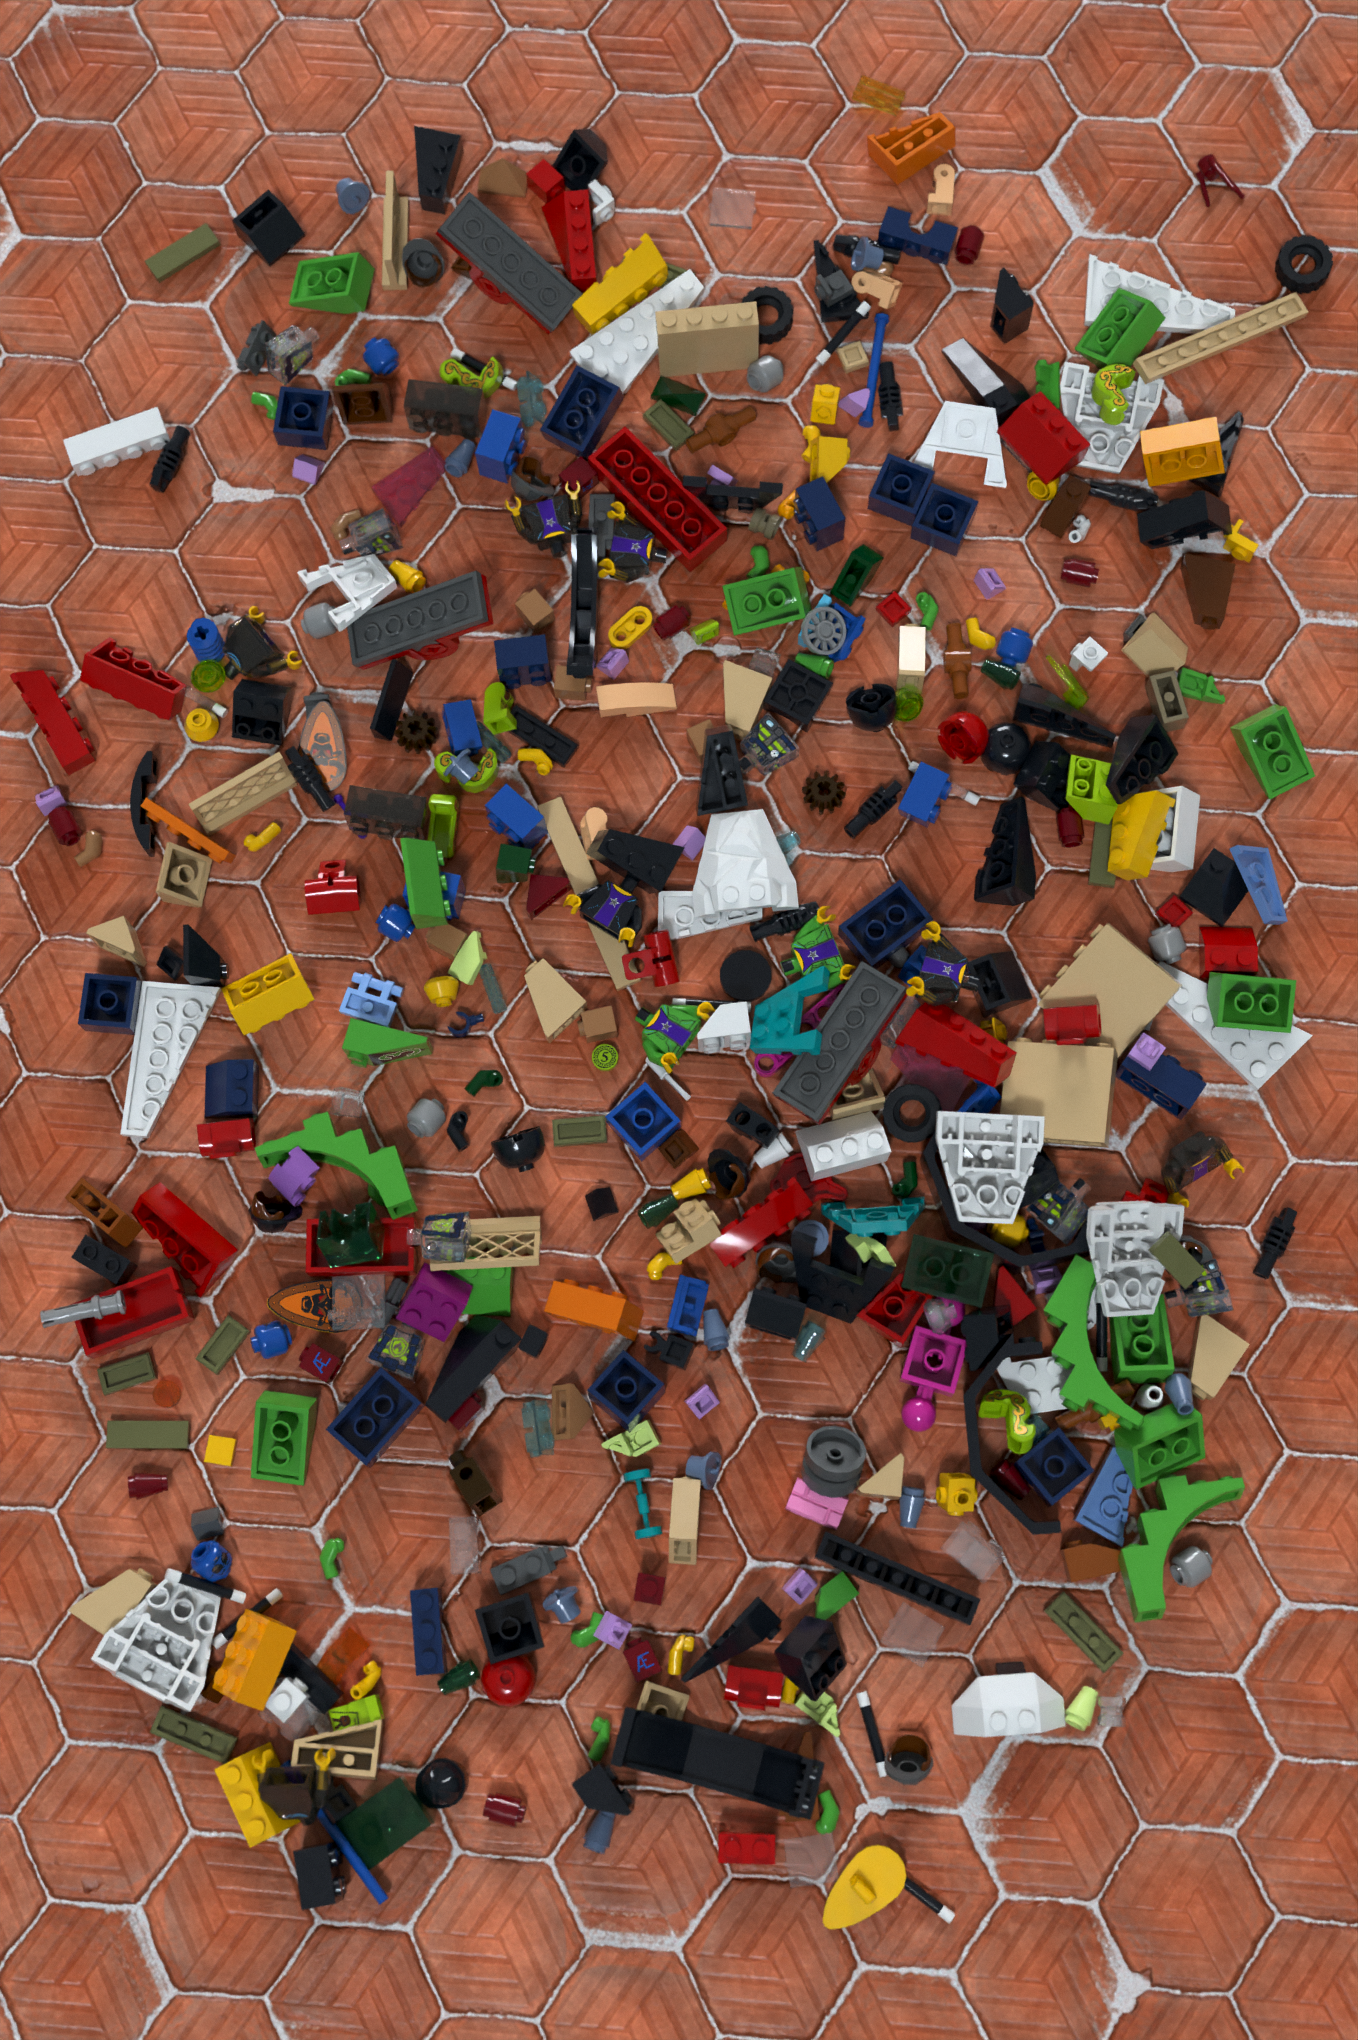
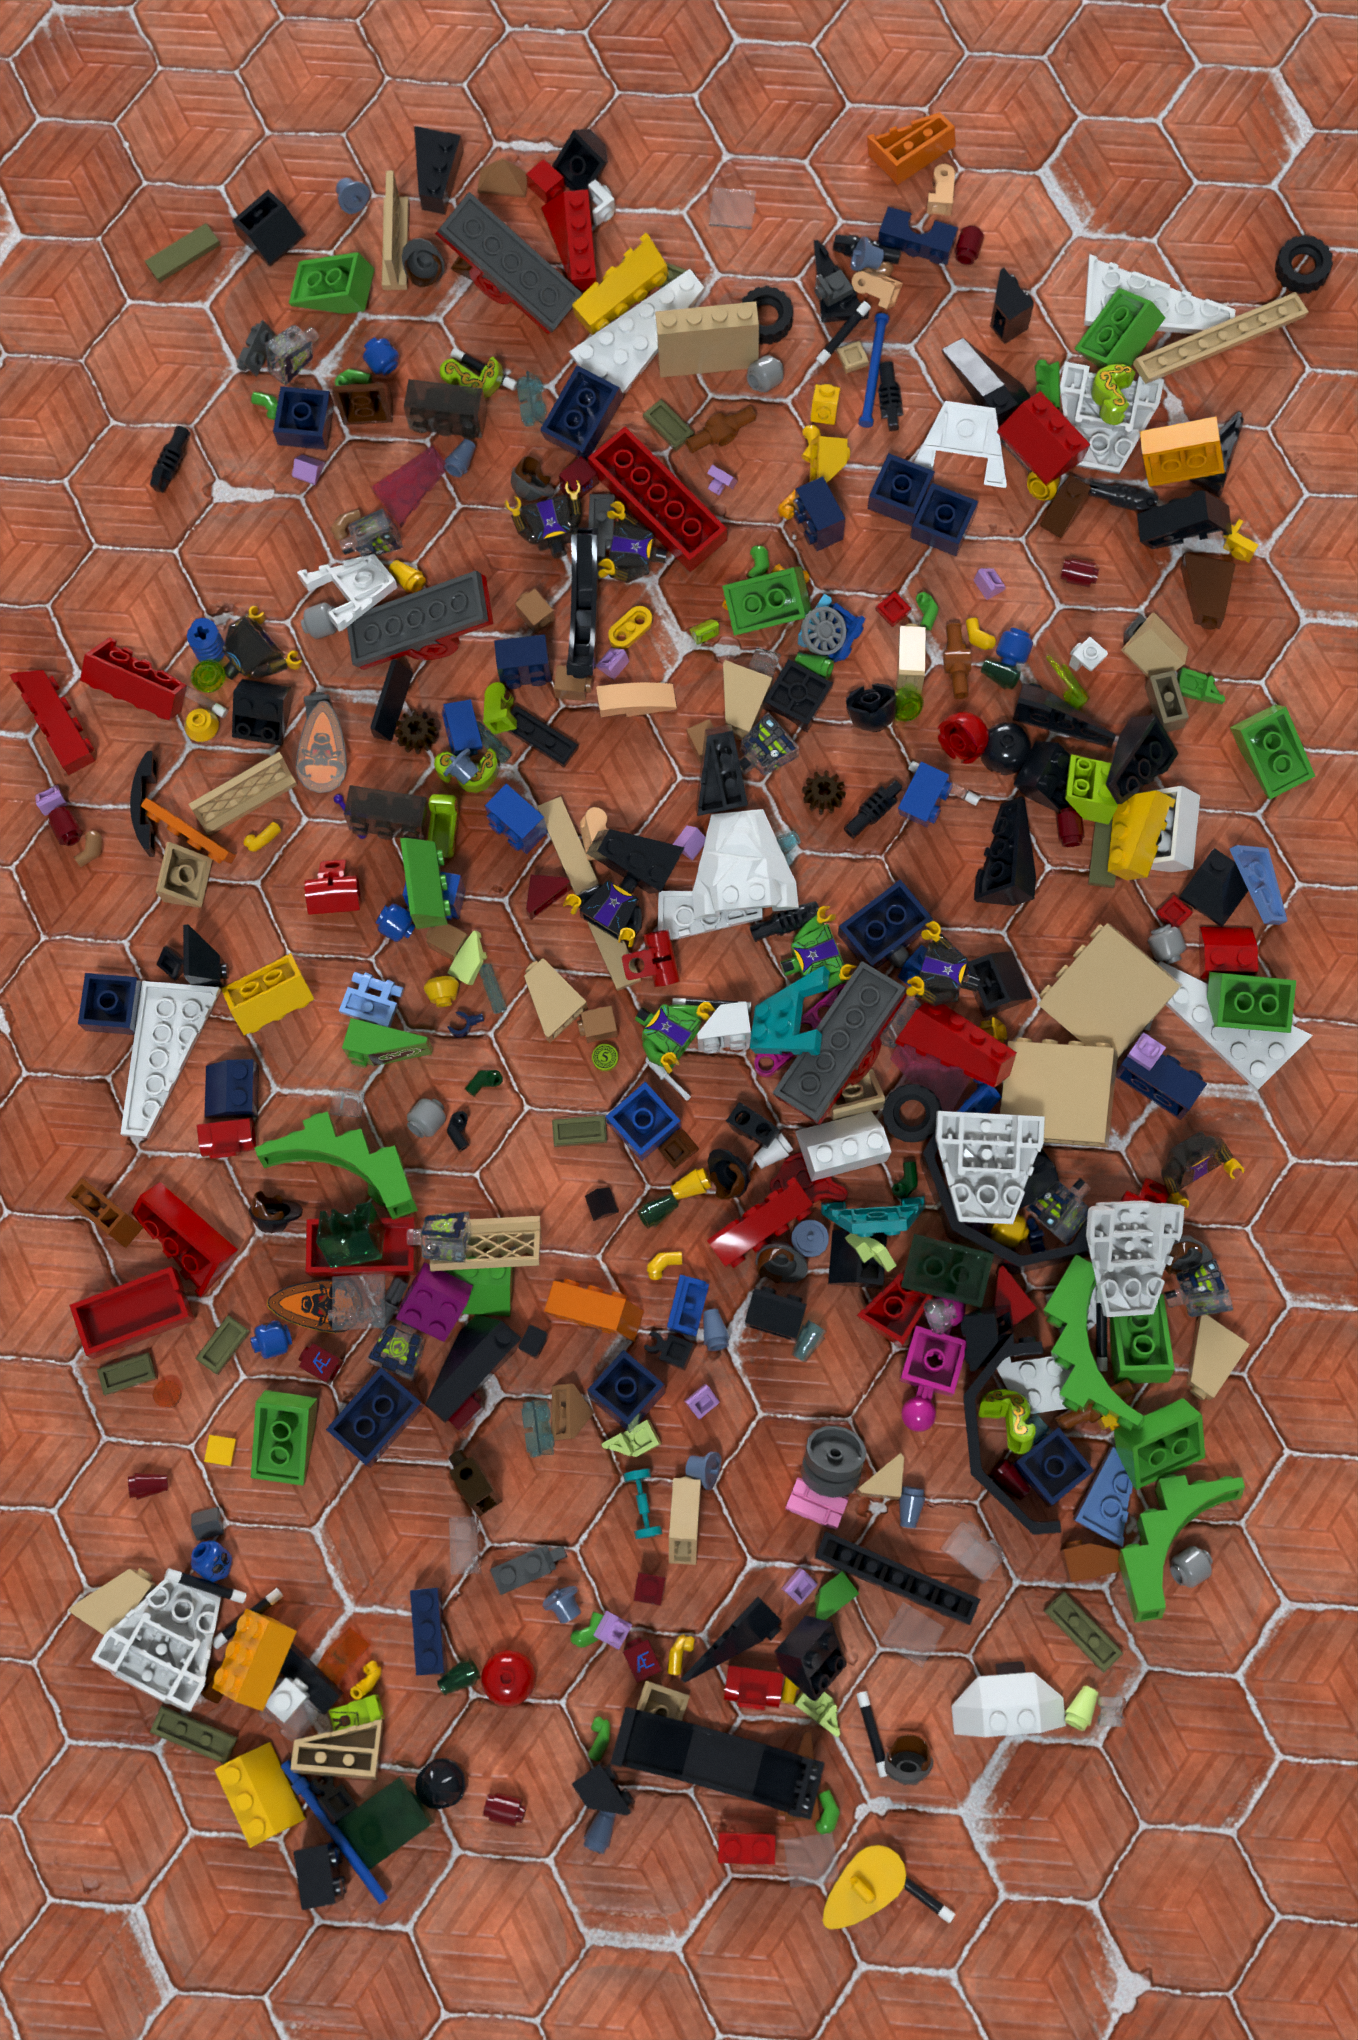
light grey pin [40,1290,126,1328] -> none
white brick [63,407,170,476] -> none
black brick [71,1235,138,1286] -> none
tan slope [86,916,147,967] -> none
olive tile [106,1421,190,1449] -> none
clear smoke torso [252,1747,336,1826] -> none
medium lavender cylinder [268,1146,320,1207] -> none
black hinge [285,746,336,812] -> none
bright green arm [320,1538,345,1580] -> none
blue brick [475,409,527,484] -> none
black slope [475,1592,545,1664] -> none
black cylinder [491,1126,545,1172] -> none
dark green slope [496,844,536,884] -> none
yellow arm [518,748,553,775] -> none
dark green slope [651,376,706,416] -> none
dark red brick [652,605,691,641] -> none
tan plate [655,1198,722,1264] -> none
black wing [682,475,783,514] -> none
black tile [720,950,771,1002] -> none
dark tan wheel [748,507,782,540] -> none
black wing [791,1230,895,1324] -> none
dark green slope [830,544,884,607] -> none
lavender slope [838,388,870,417] -> none
clear yellow tile [852,75,906,116] -> none
yellow brick [936,1473,978,1516] -> none
lavender slope [1031,1266,1062,1294] -> none
red piece [1043,1004,1101,1045] -> none
white arm [1069,515,1091,543] -> none
white cone [1136,1384,1164,1411] -> none
olive tile [1148,1231,1205,1289] -> none
sand blue cone [1165,1373,1194,1415] -> none
dark red plant [1196,154,1245,207] -> none
black hinge [1253,1207,1297,1279] -> none

